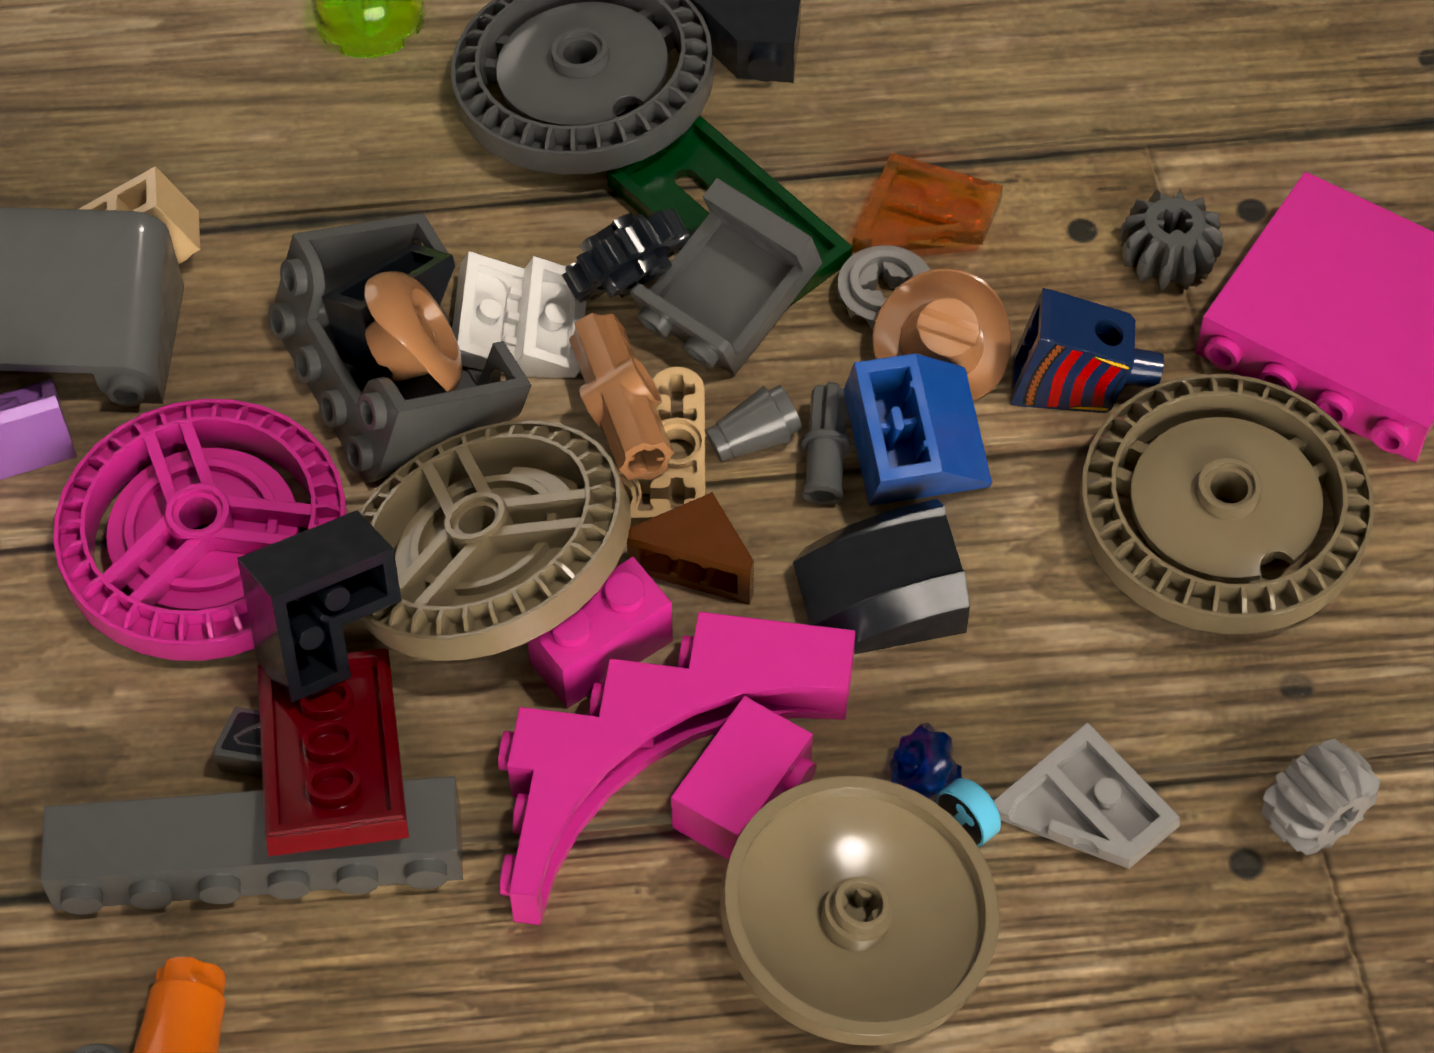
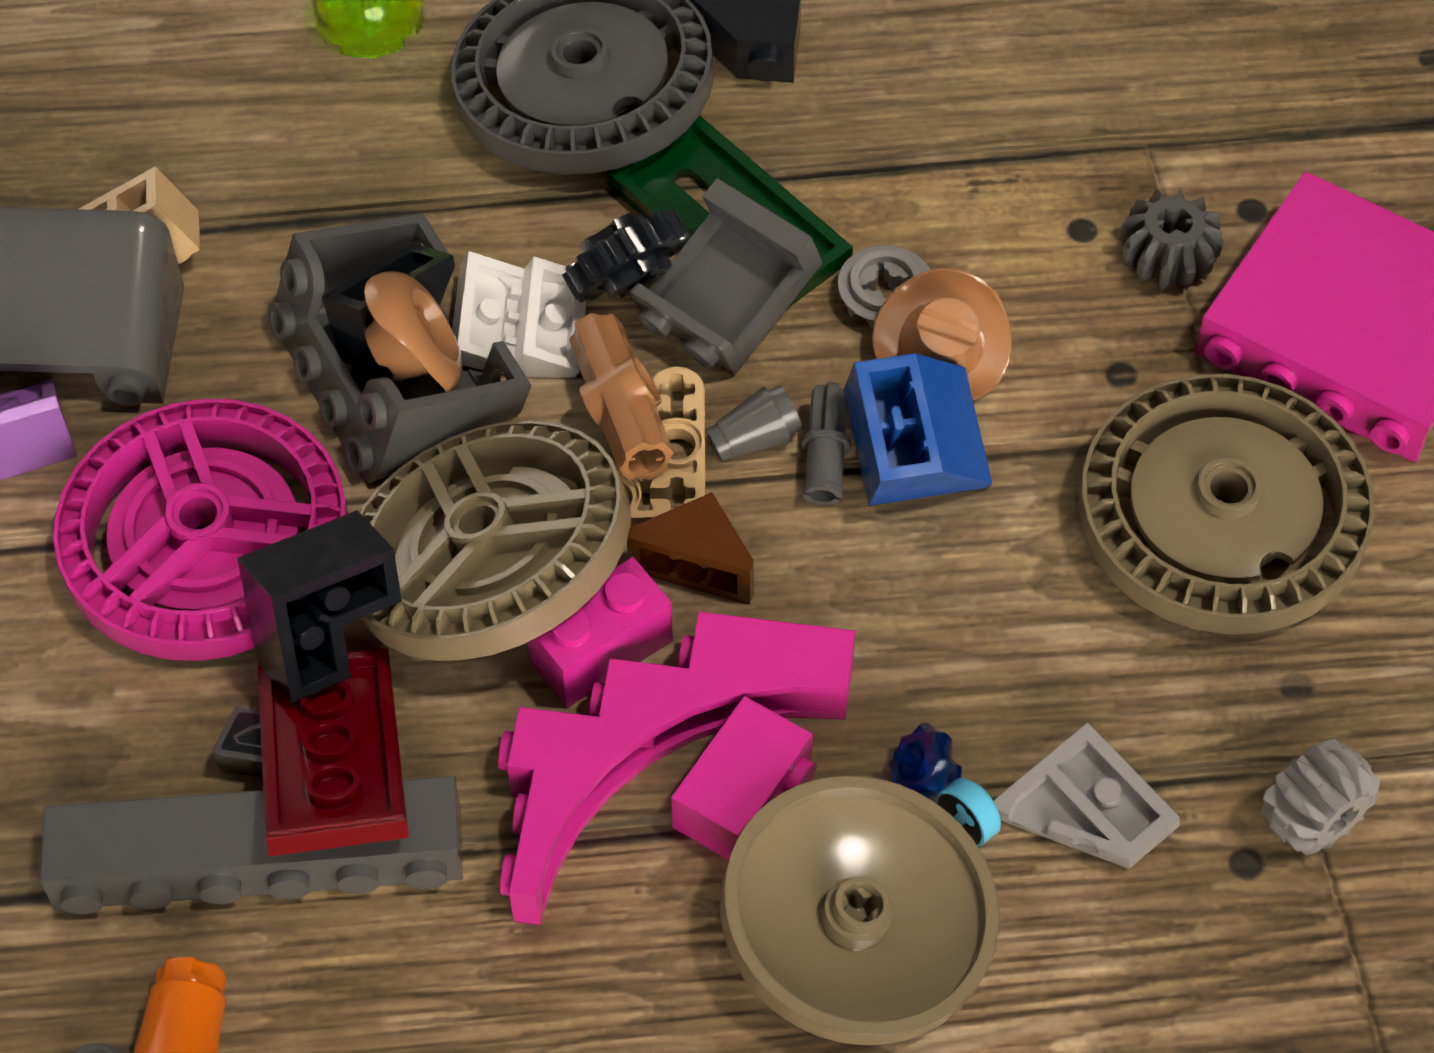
black slope [793,499,970,654] -> none
clear orange wing [852,153,1003,253] -> none
dark blue torso [1010,288,1164,413] -> none

